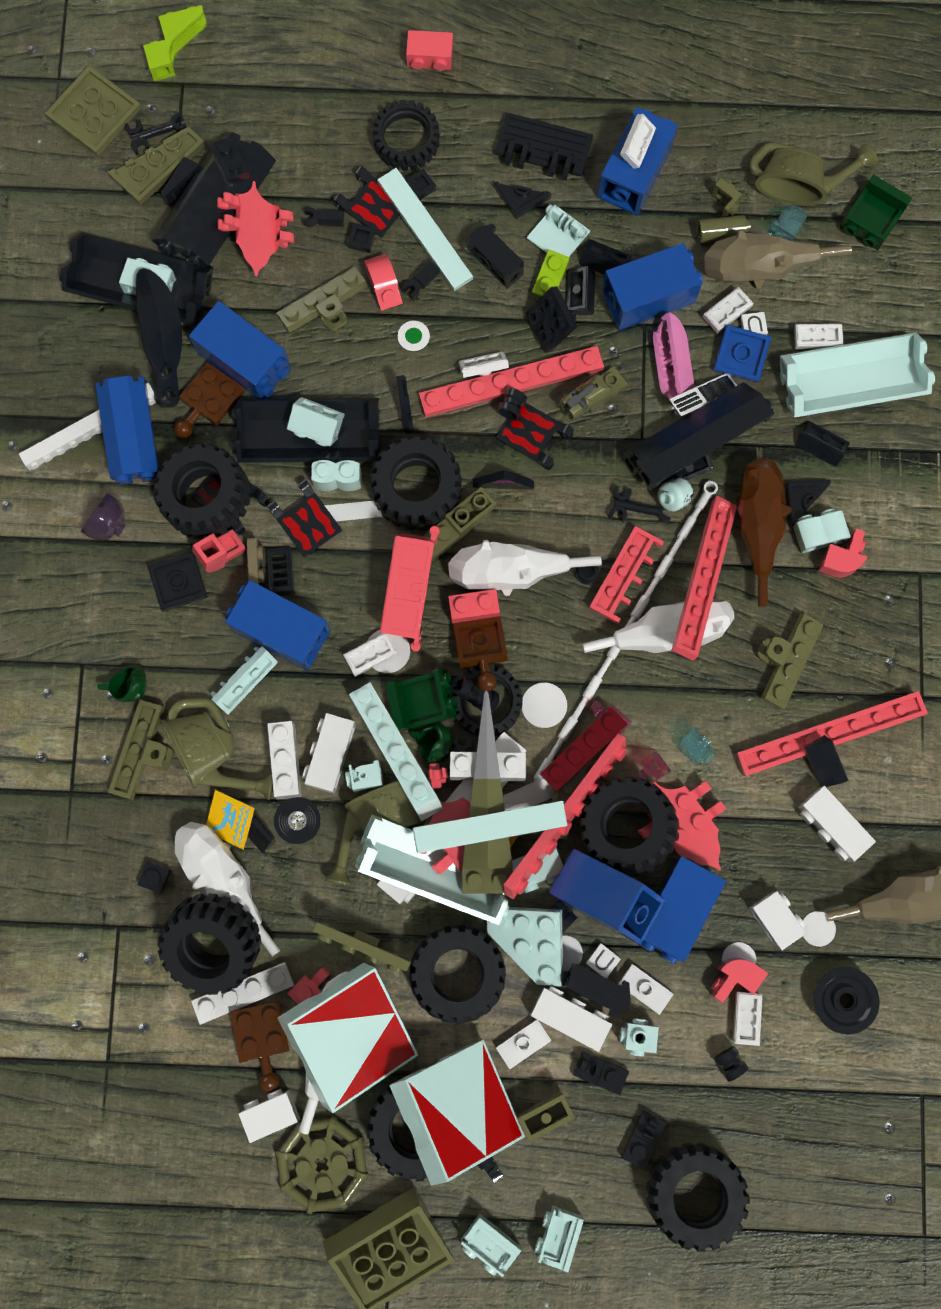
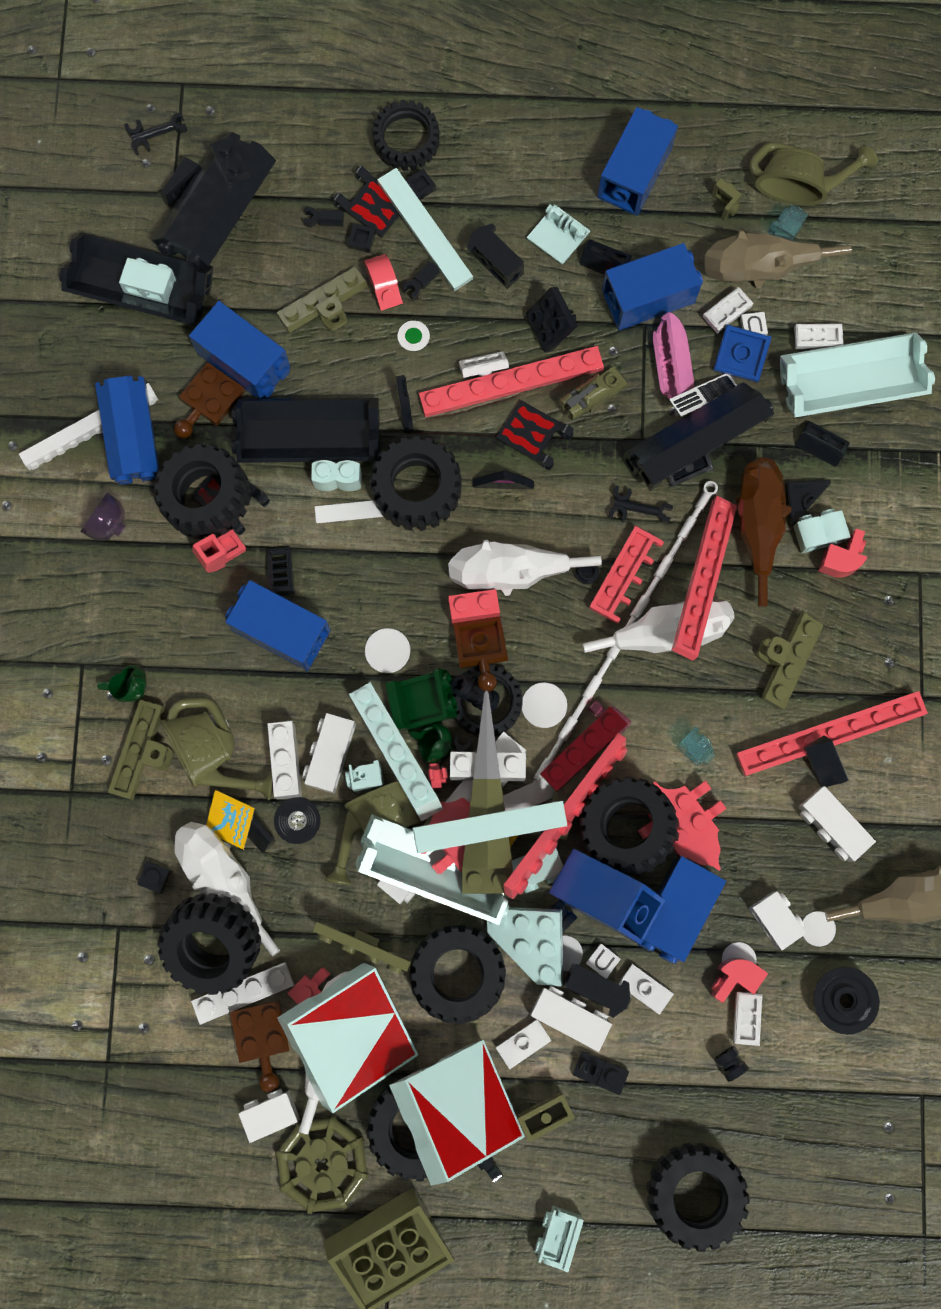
olive plate [45,66,142,156] -> none
olive wing [107,127,206,205] -> none
black plant [135,268,182,408] -> none
lime arch [143,5,207,81] -> none
black plate [148,552,208,612] -> none
light aqua plate [211,647,278,714] -> none
coral animal [217,181,294,276] -> none
dark tan plate [247,538,265,586] -> none
flag [267,479,343,558] -> none
light aqua hinge [287,397,345,446] -> none
white plate [343,633,397,677] -> none
coral container [380,525,441,651] -> none
coral brick [406,30,453,71] -> none
olive slope [423,487,497,562] -> none
light aqua hinge [461,1213,521,1277] -> none
black tile [493,181,551,219] -> none
black hinge [495,112,593,181] -> none
black wheel [497,388,528,421] -> none
lime plate [532,250,570,298] -> none
black slope [566,266,595,315] -> none
white plate [620,114,656,169] -> none
light aqua brick [620,1018,659,1056] -> none
black plate [621,1110,667,1170] -> none
clear pink plate [638,751,671,780] -> none
light aqua head [658,478,693,512] -> none
olive brick [697,215,751,243] -> none
dark green panel [840,174,912,250] -> none

